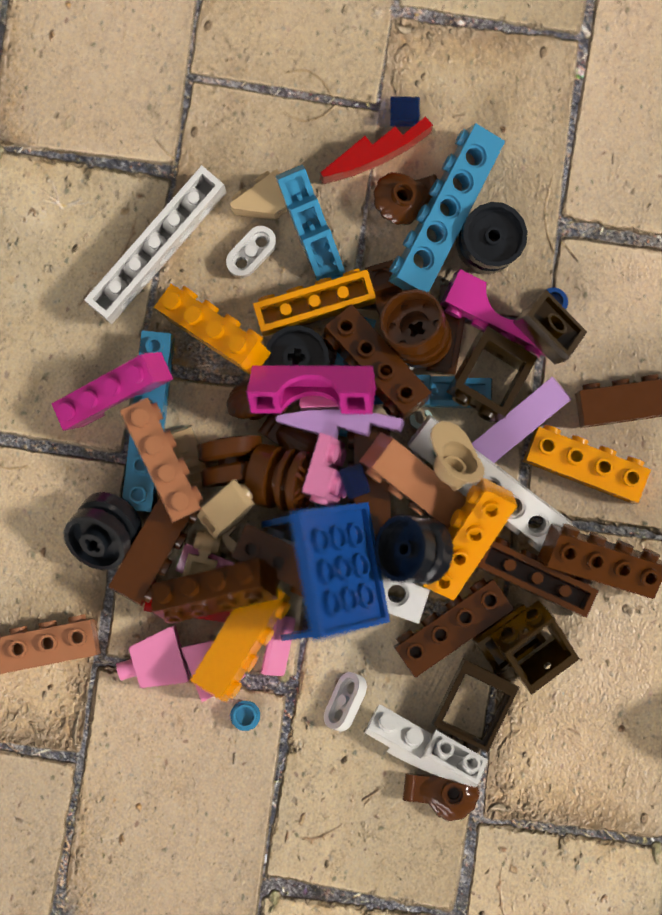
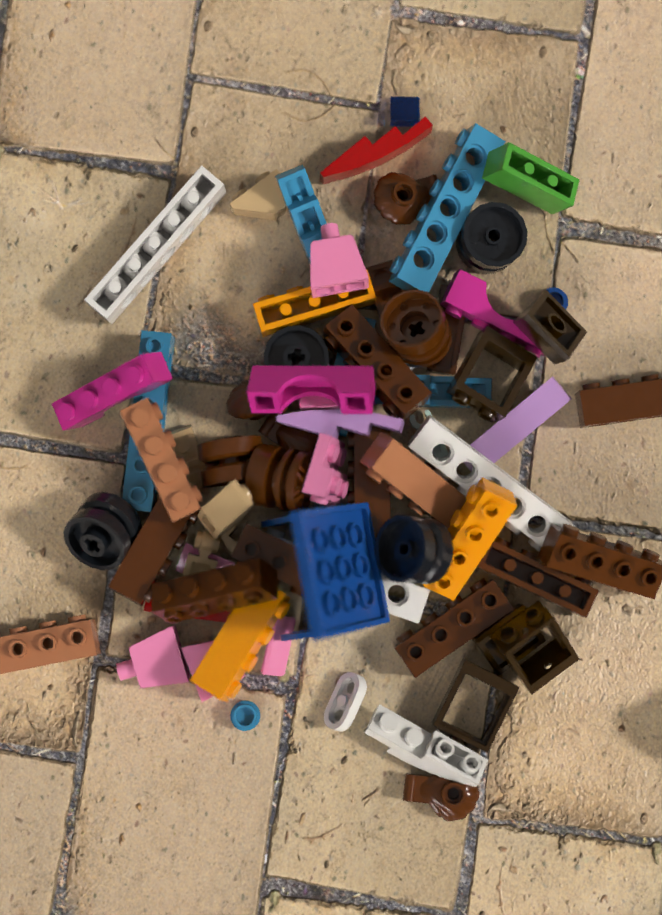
light orange brick [154,284,271,374] -> none
white plate [226,226,276,278] -> none
clear blue slope [340,463,370,499] -> none
tan piece [430,421,485,491] -> none
light orange brick [523,424,651,504] -> none
none -> bright pink torso [310,223,369,298]
none -> bright green brick [482,142,580,214]

